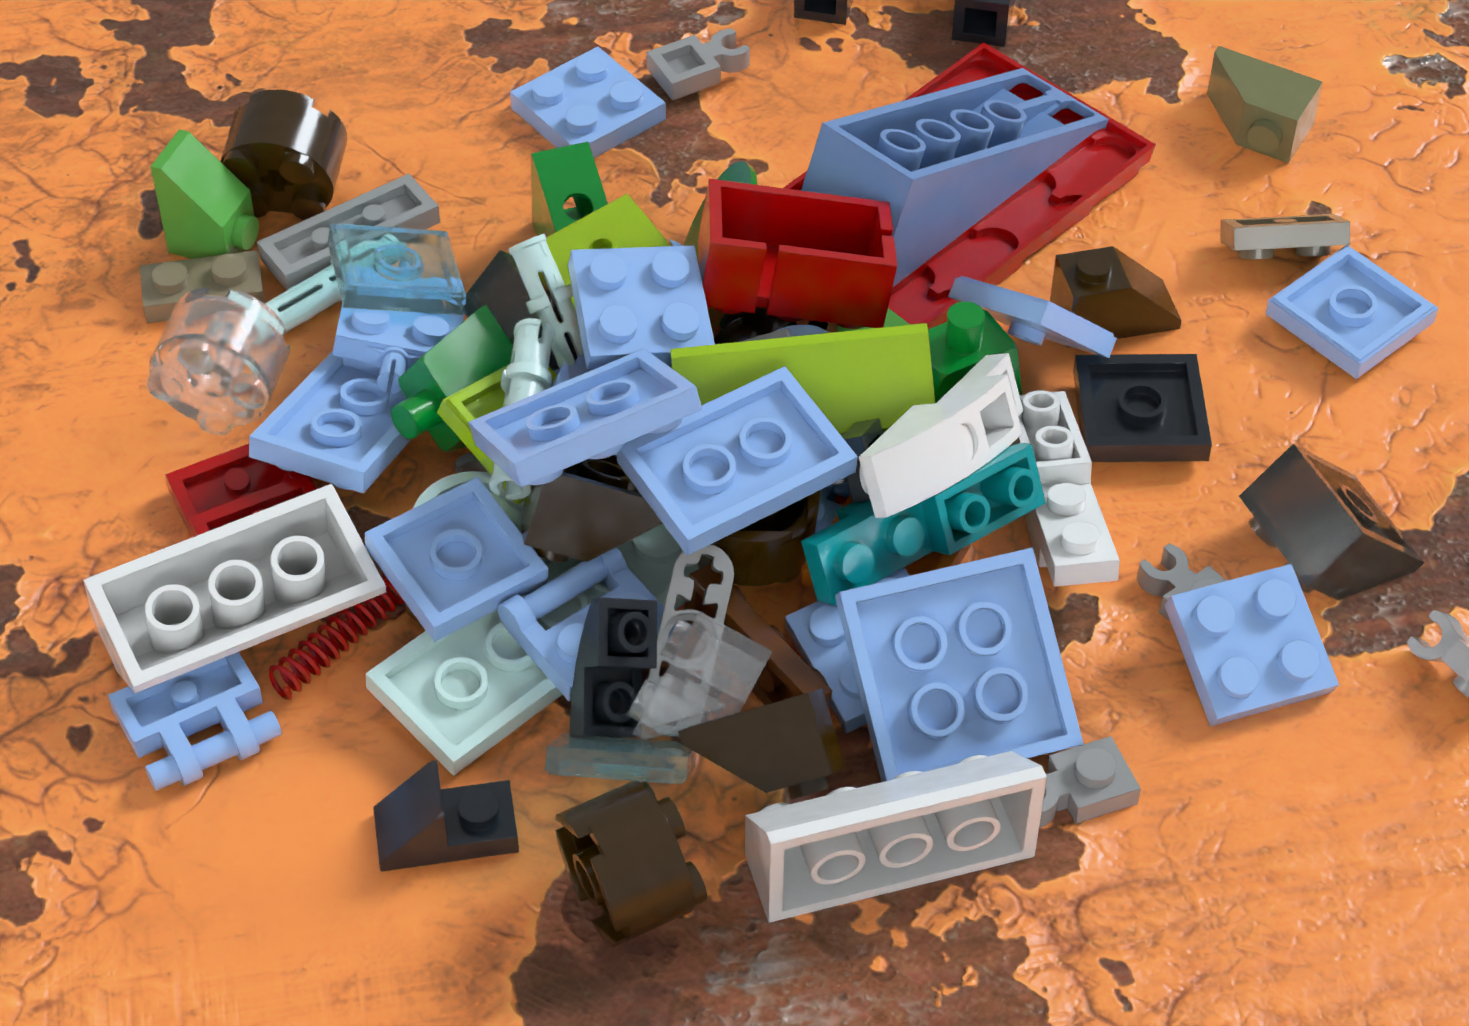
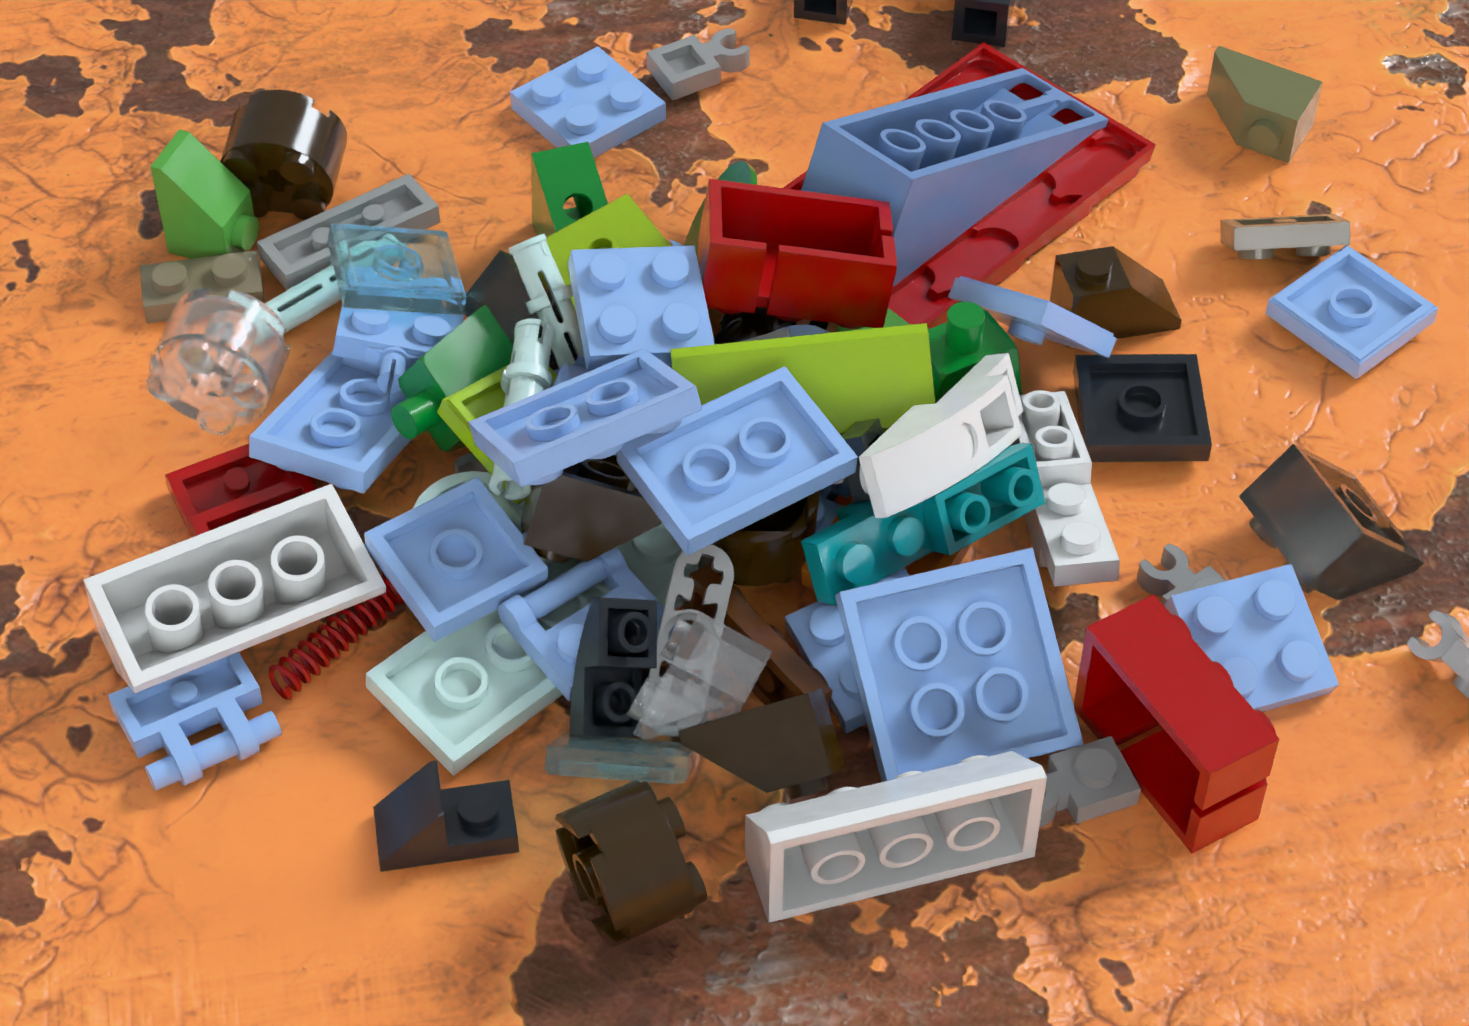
none -> red piece [1074,594,1279,854]

